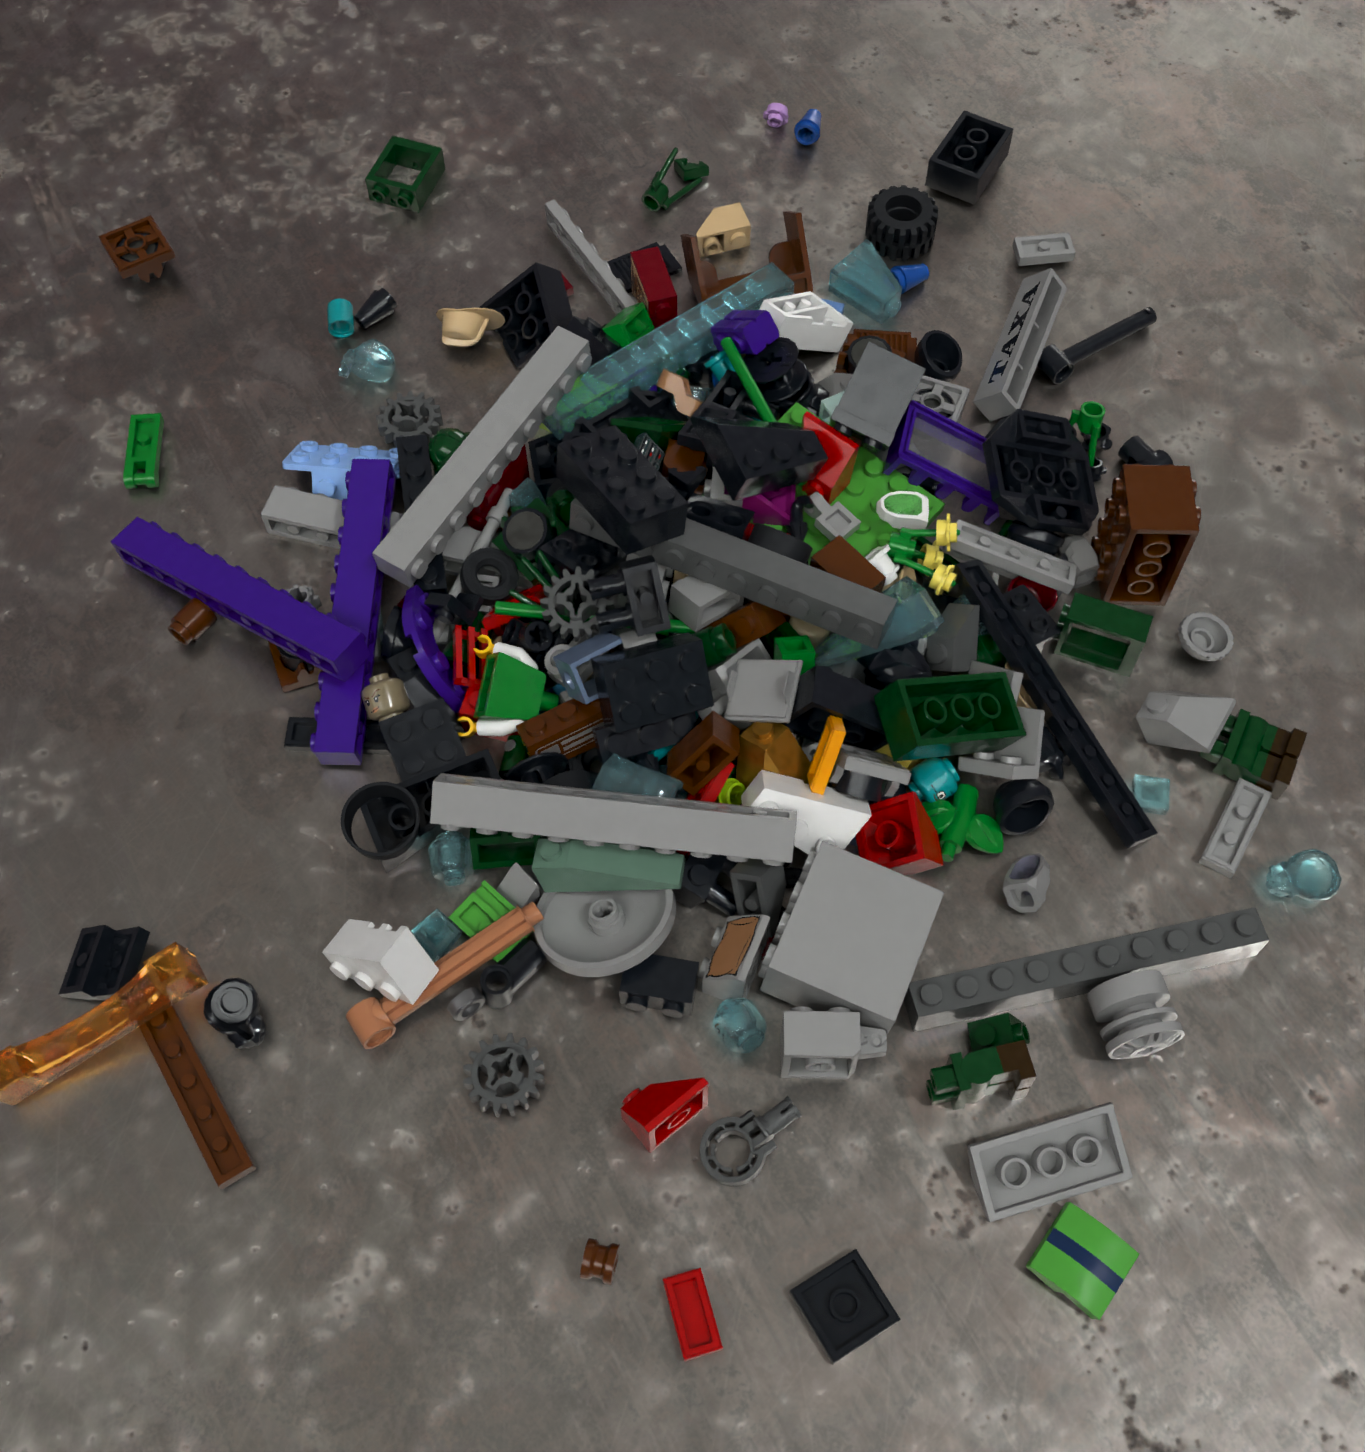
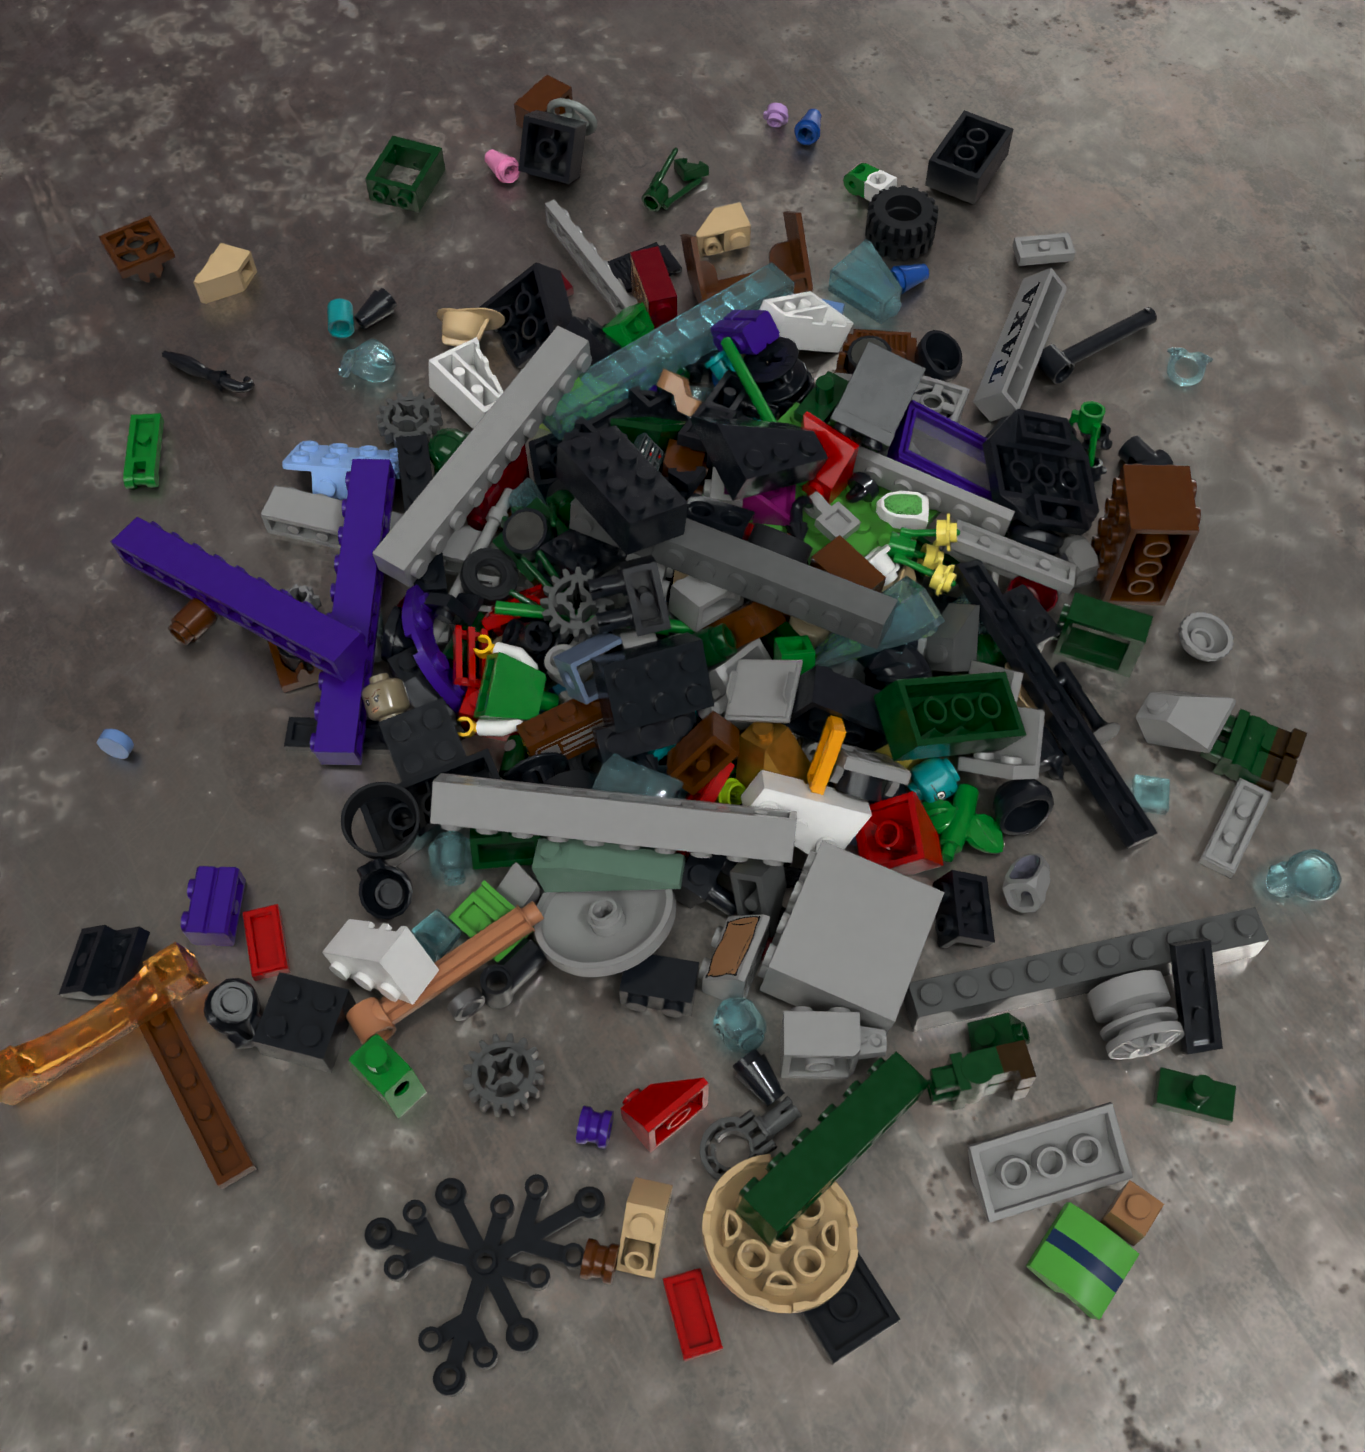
none -> medium blue tile [97,729,134,759]
none -> black piece [162,350,255,393]
none -> dark purple brick [181,866,246,947]
none -> tan slope [194,243,257,304]
none -> red tile [242,904,291,981]
none -> black brick [252,972,356,1073]
none -> green torso [348,1033,427,1119]
none -> black piece [357,858,413,919]
none -> black plant [364,1174,606,1397]
none -> white wedge [429,337,503,429]
none -> bright pink cone [484,149,520,183]
none -> reddish brown brick [514,75,573,128]
none -> black piece [518,98,597,184]
none -> dark purple wheel [576,1105,614,1149]
none -> tan slope [616,1177,673,1279]
none -> tan brick [702,1154,859,1314]
none -> black cone [732,1048,785,1107]
none -> dark green brick [736,1051,930,1246]
none -> dark green tile [794,371,849,424]
none -> leg [843,163,897,202]
none -> black tile [846,472,879,503]
none -> light grey plate [852,445,1015,537]
none -> black bracket [932,870,995,948]
none -> black piece [1053,662,1120,745]
none -> medium nougat brick [1100,1180,1164,1246]
none -> dark green tile [1153,1067,1236,1126]
none -> clear light blue piece [1167,347,1213,386]
none -> black plate [1169,937,1223,1055]

